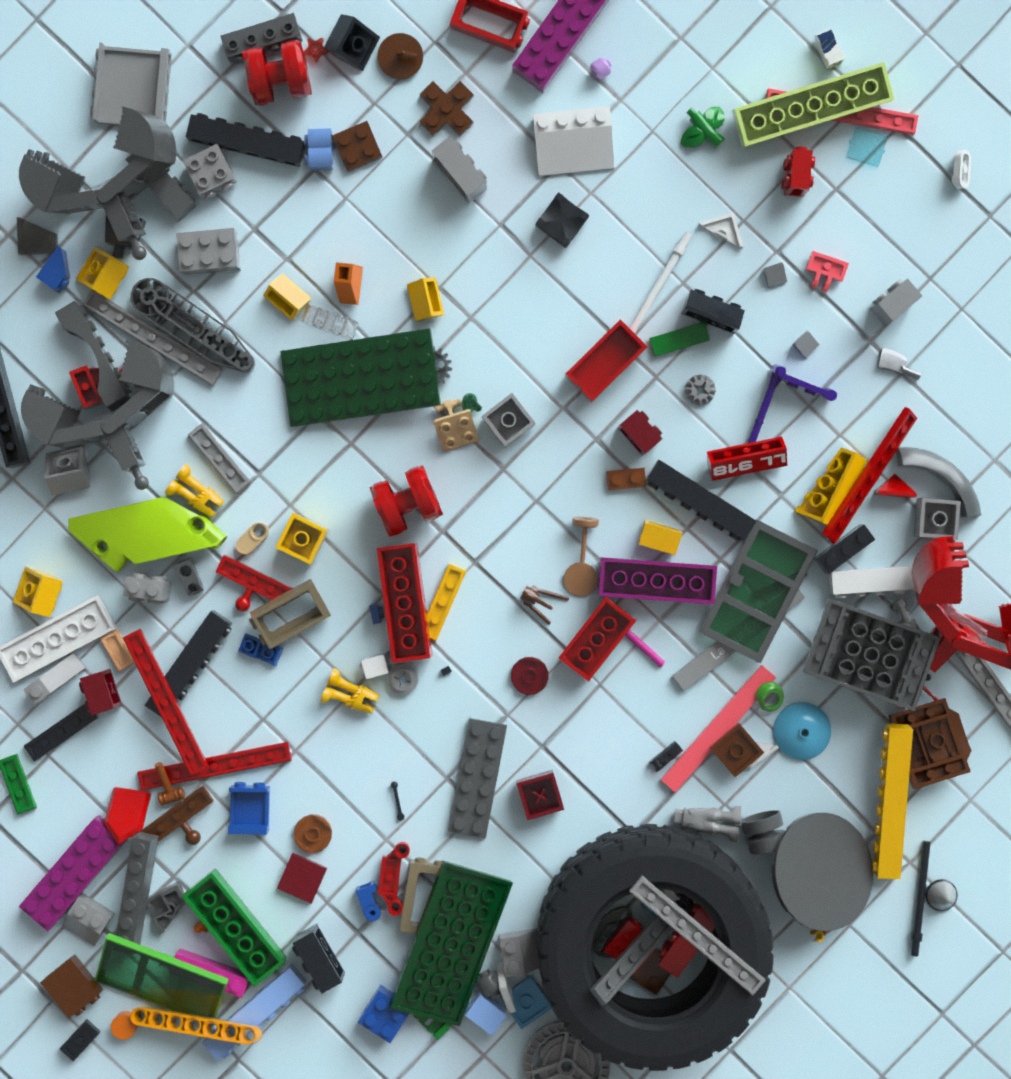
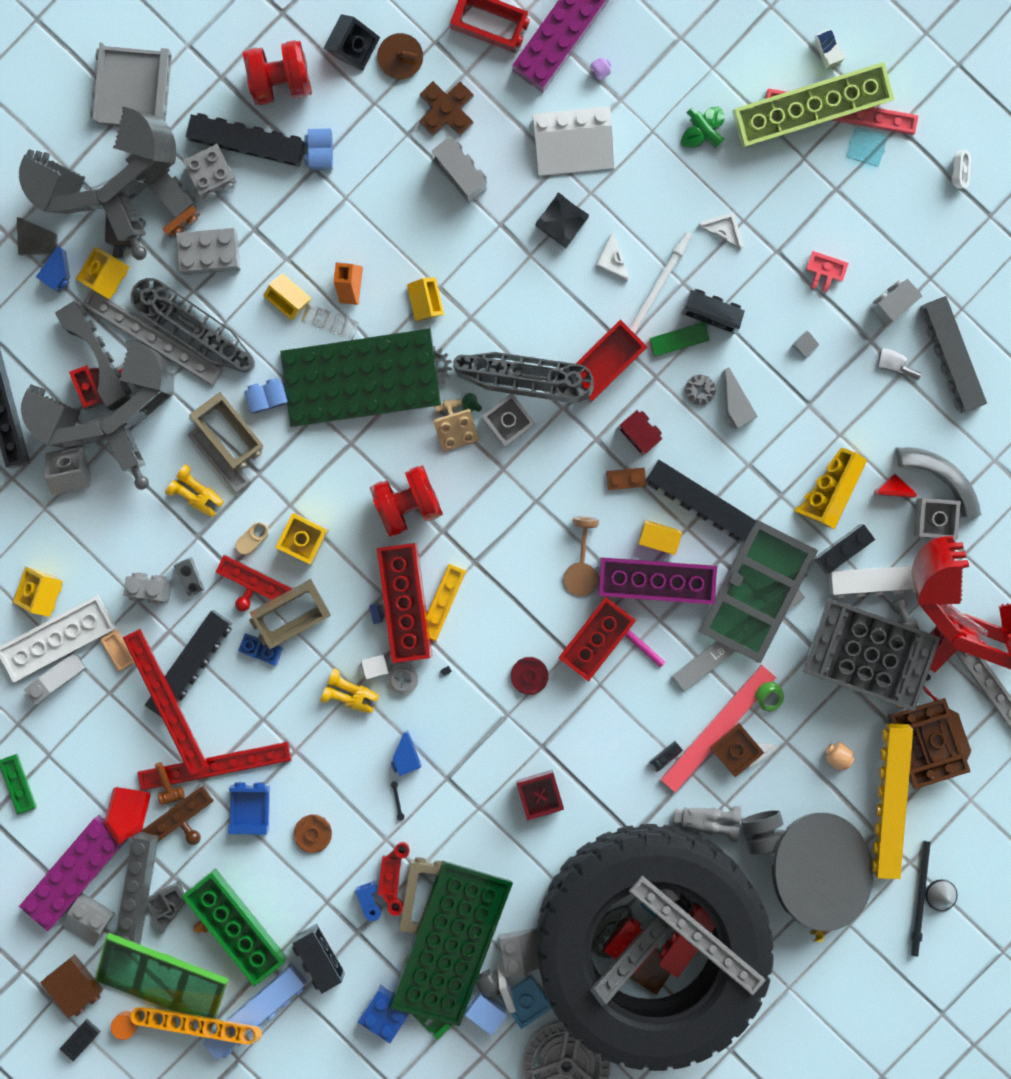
black tile [24,704,99,762] -> none
lime panel [68,497,227,572] -> none
dark red brick [79,669,122,716] -> none
dark pink brick [169,948,249,998] -> none
dark grey brick [220,13,303,63] -> none
dark red tile [277,853,327,904] -> none
clear red plate [304,38,329,62] -> none
reddish brown plate [332,121,383,172] -> none
dark grey plate [448,718,507,838] -> none
reddish brown plant [520,586,569,624] -> none
red brick [707,436,788,481] -> none
dark purple piece [747,364,837,443] -> none
light grey slope [763,262,787,288] -> none
medium azure dish [773,702,831,760] -> none
red brick [781,147,815,197] -> none
red tile [822,407,917,545] -> none
none -> dark orange plate [162,205,200,238]
none -> dark tan piece [189,392,264,472]
none -> medium blue brick [244,378,288,414]
none -> blue slope [391,730,422,776]
none -> dark grey beam [453,352,594,403]
none -> white tile [596,233,630,281]
none -> light grey slope [723,367,758,430]
none -> light nougat head [825,742,855,771]
none -> dark grey brick [920,296,987,413]

